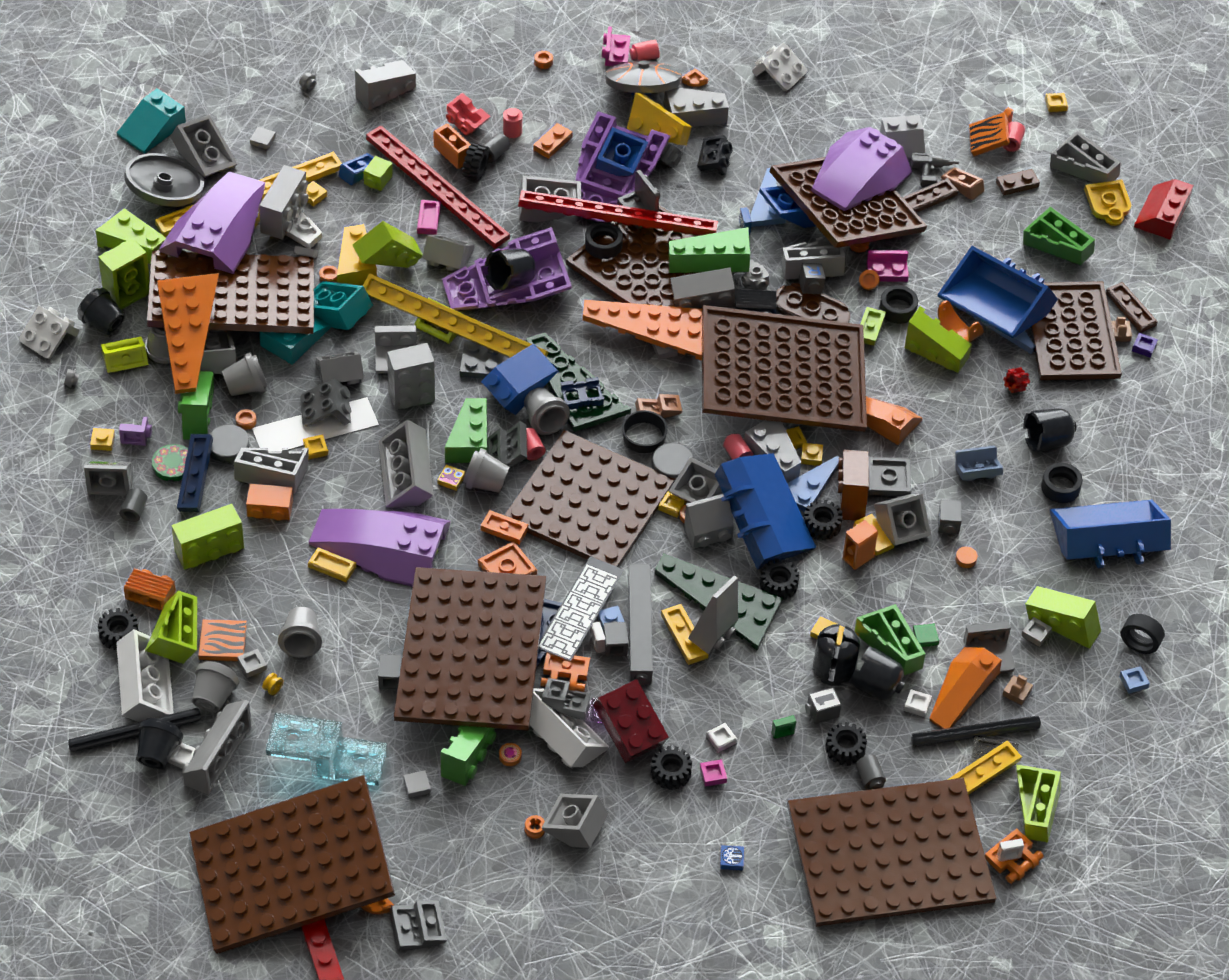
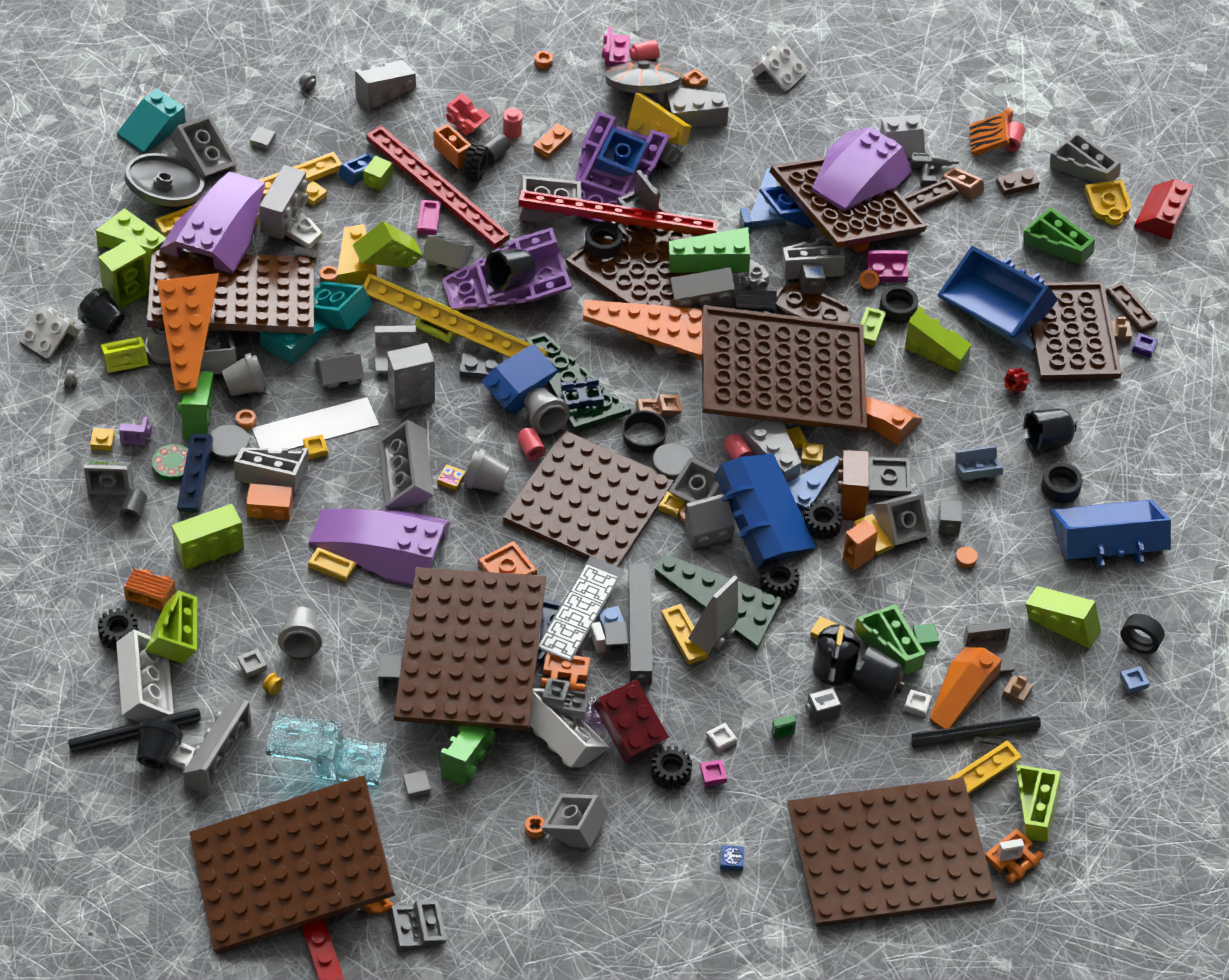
light grey piece [191,661,239,713] -> none
orange tile [198,619,247,661] -> none
dark grey bracket [300,378,352,427] -> none
wedge [445,398,487,463] -> none
orange plate [481,510,528,545] -> none
dark grey slope [487,421,527,467] -> none
tile [499,743,522,766] -> none
black bracket [697,135,733,175] -> none
black tyre [825,722,867,766] -> none
dark grey brick [856,755,886,790] -> none
orange piece [937,300,984,343] -> none
light grey plate [1021,617,1052,647] -> none
yellow tile [1045,93,1068,112] -> none

